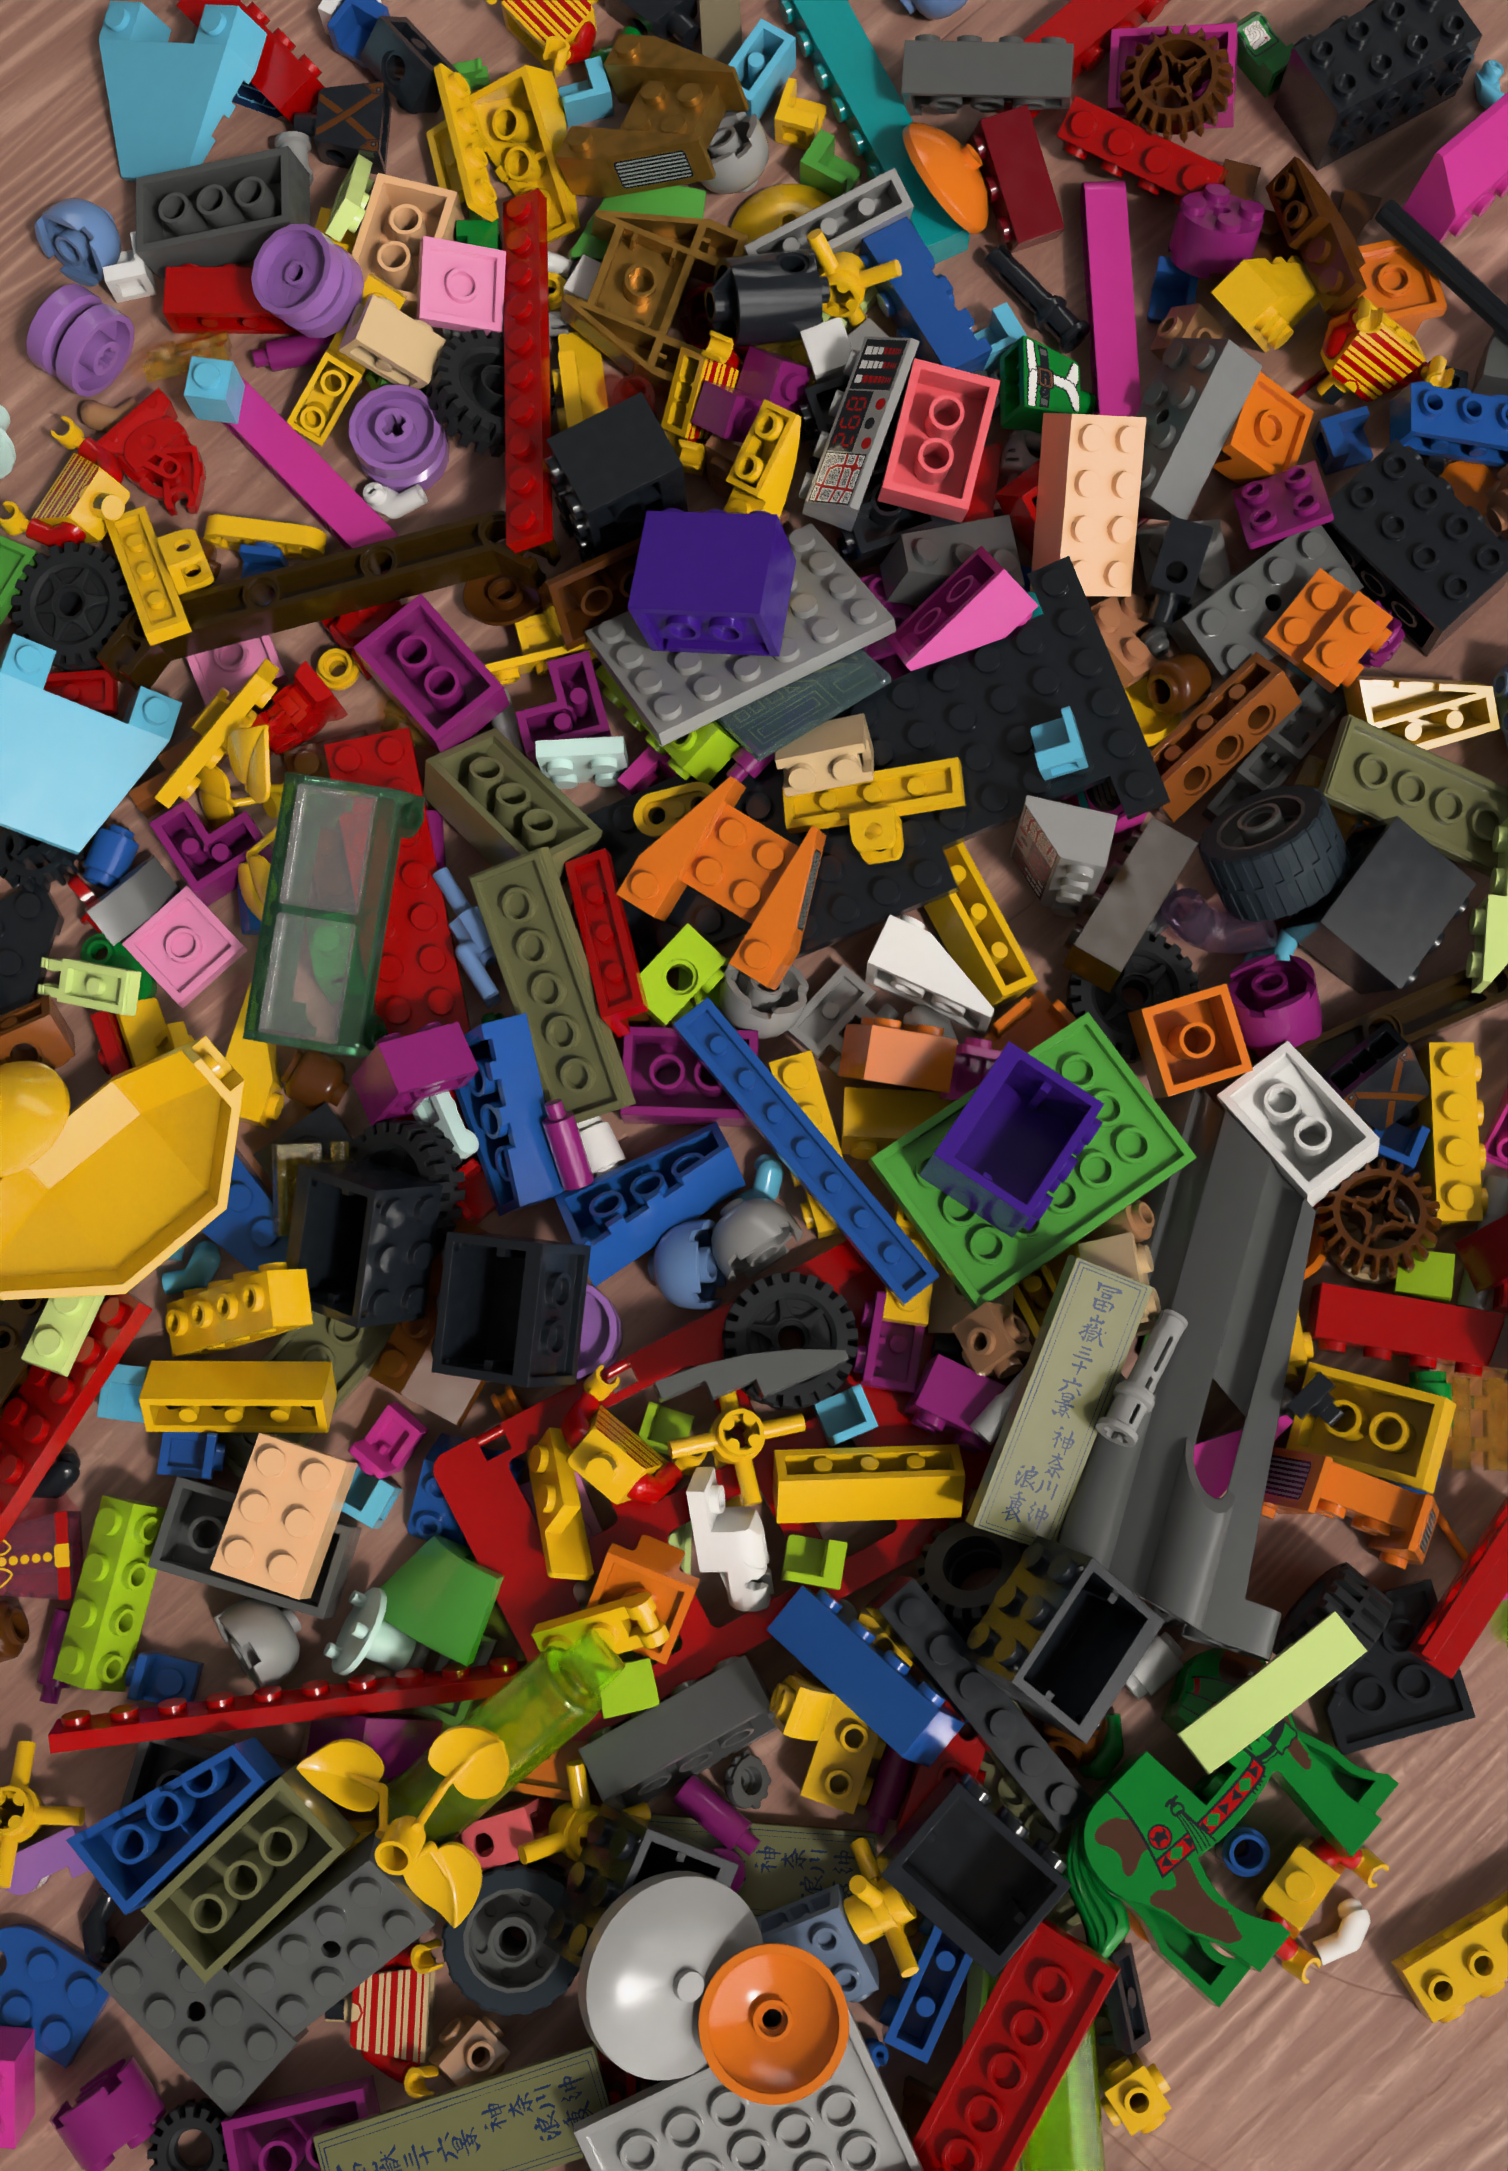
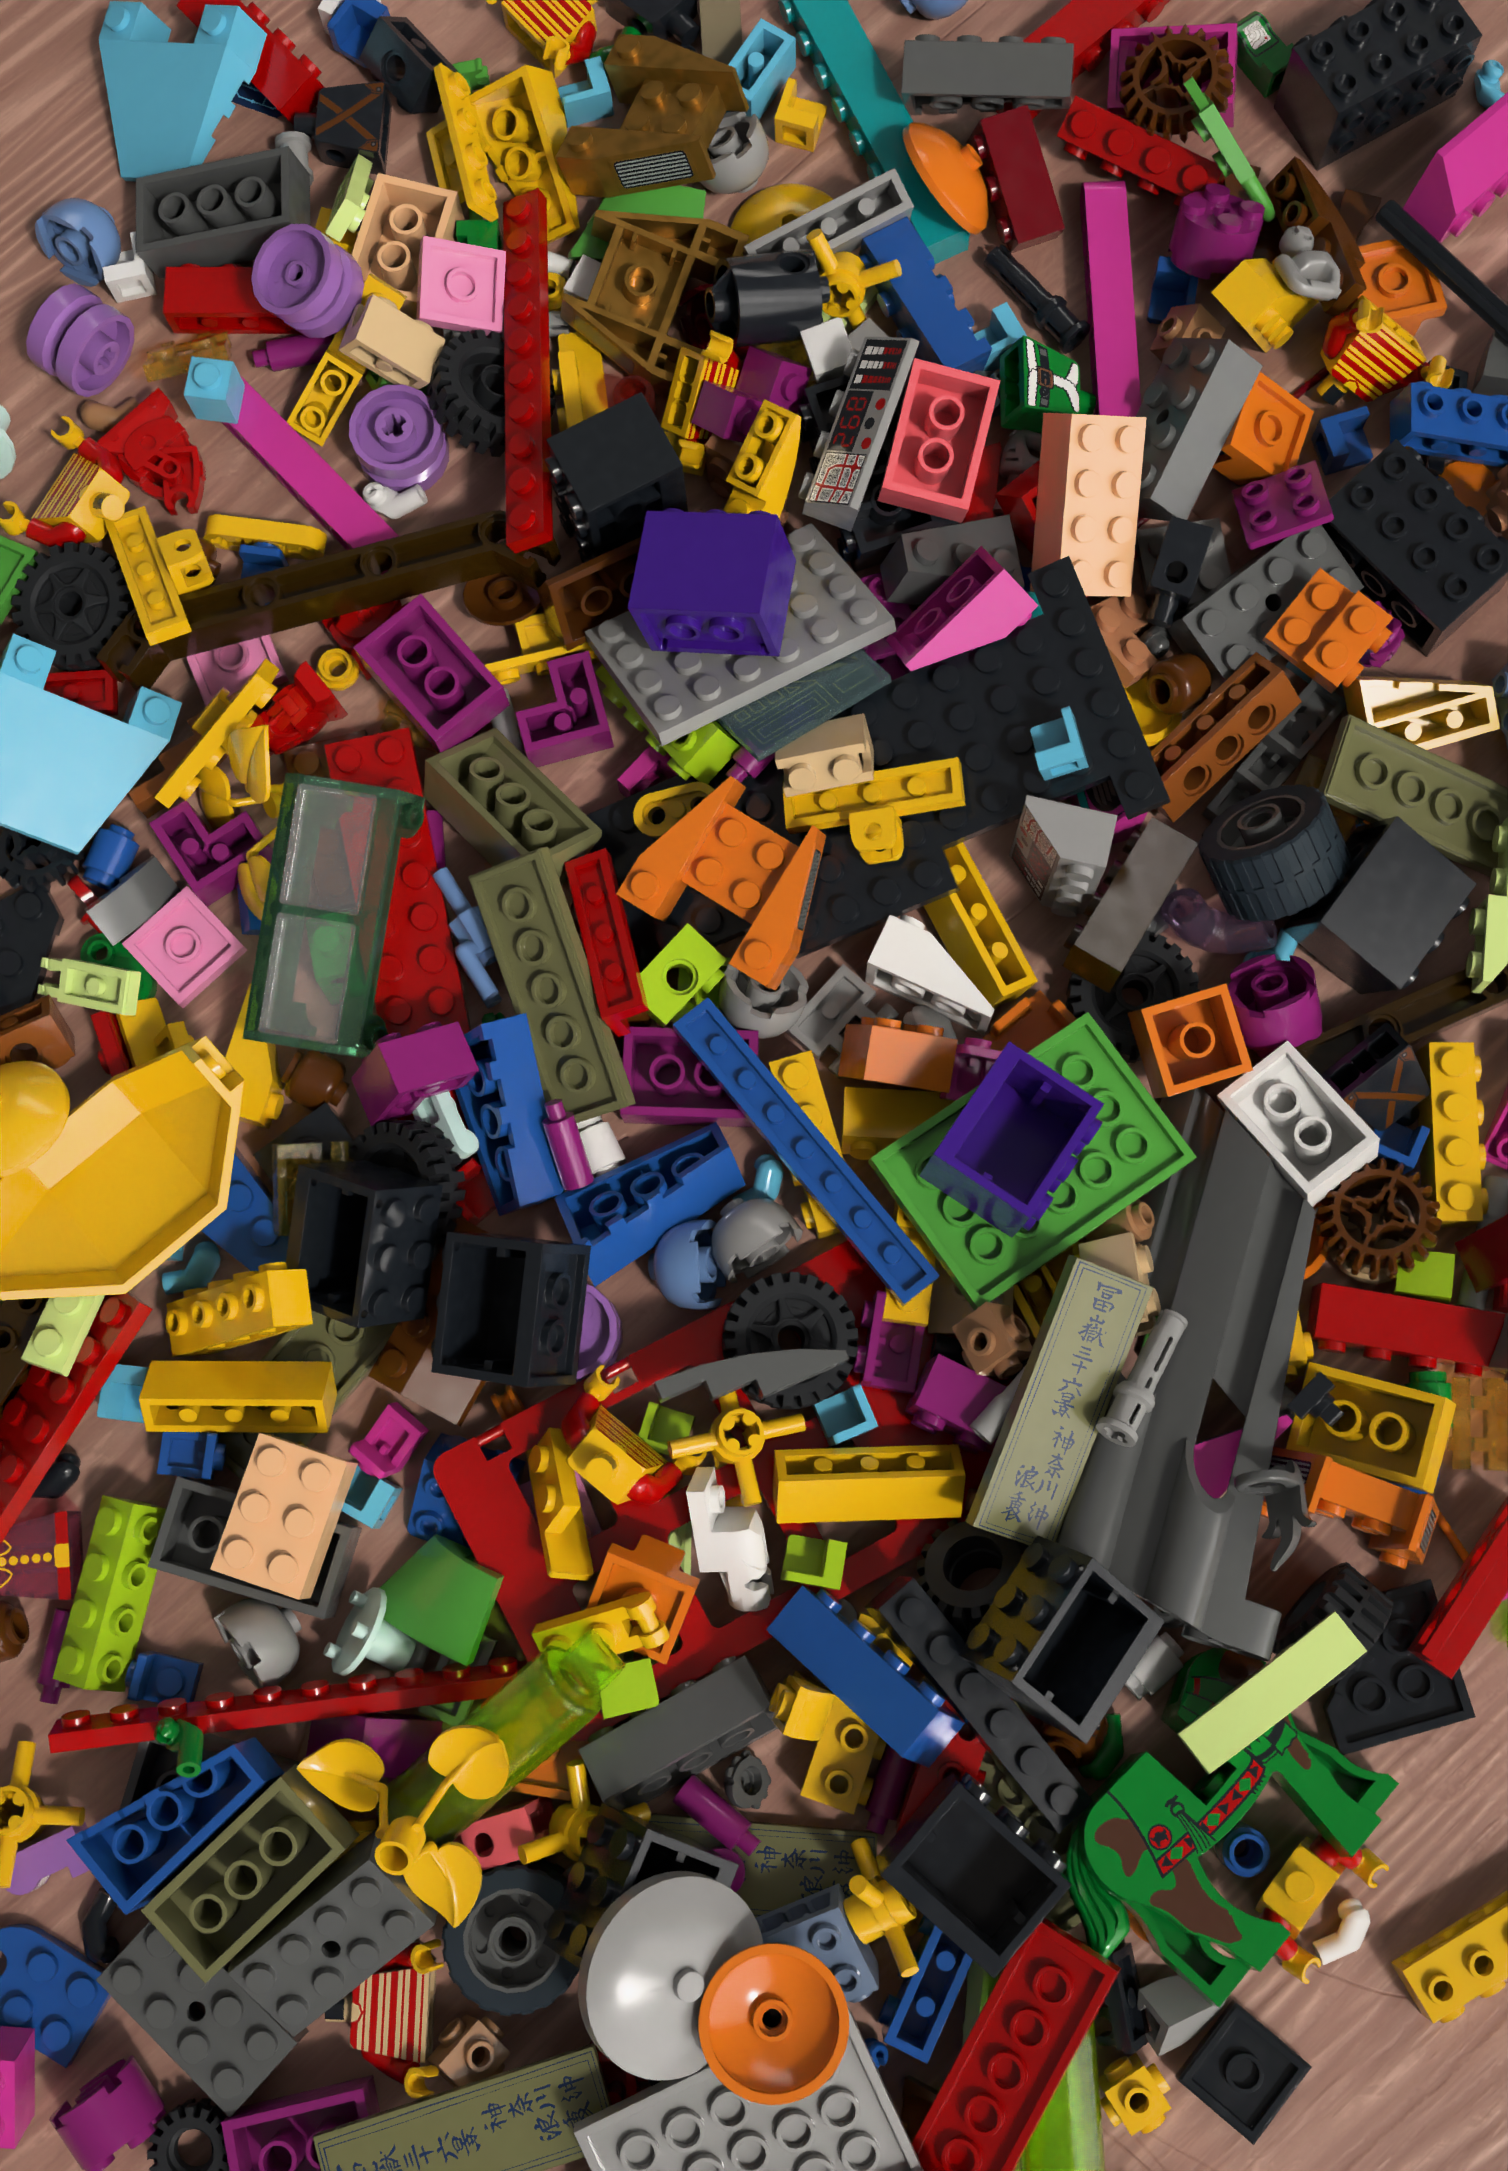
light aqua plate [535,736,630,789] -> none
bright green panel [800,129,861,199] -> none
none -> green arm [154,1717,204,1778]
none -> light grey brick [1137,1975,1226,2057]
none -> black plate [1175,1999,1312,2145]
none -> bright green plate [1183,77,1276,223]
none -> dark grey piece [1234,1460,1317,1571]
none -> light grey piece [1274,226,1342,301]

